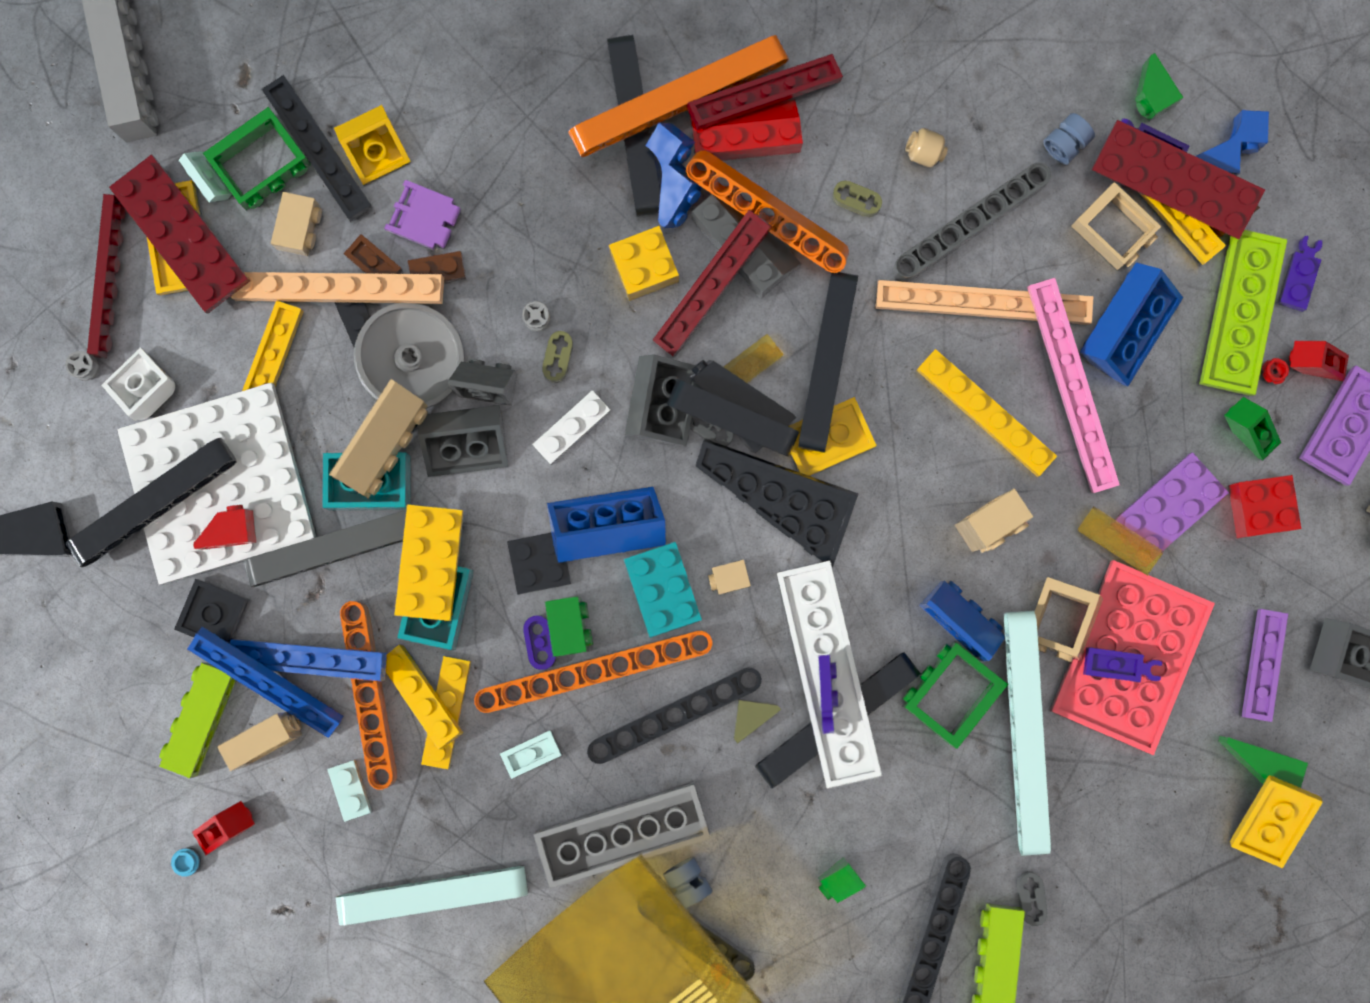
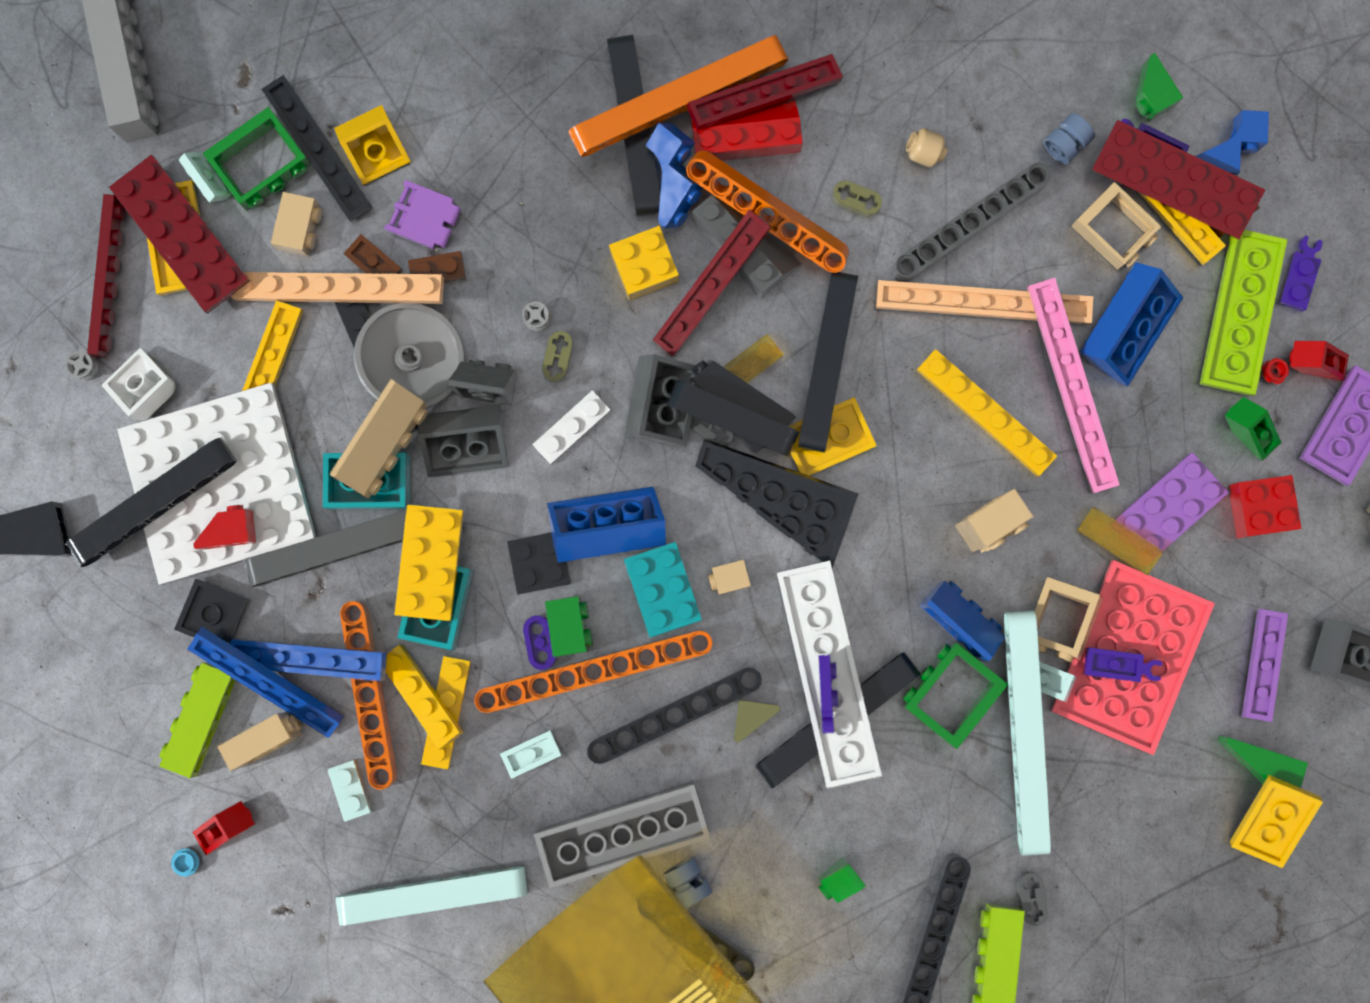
none -> light aqua plate [1039,662,1076,702]

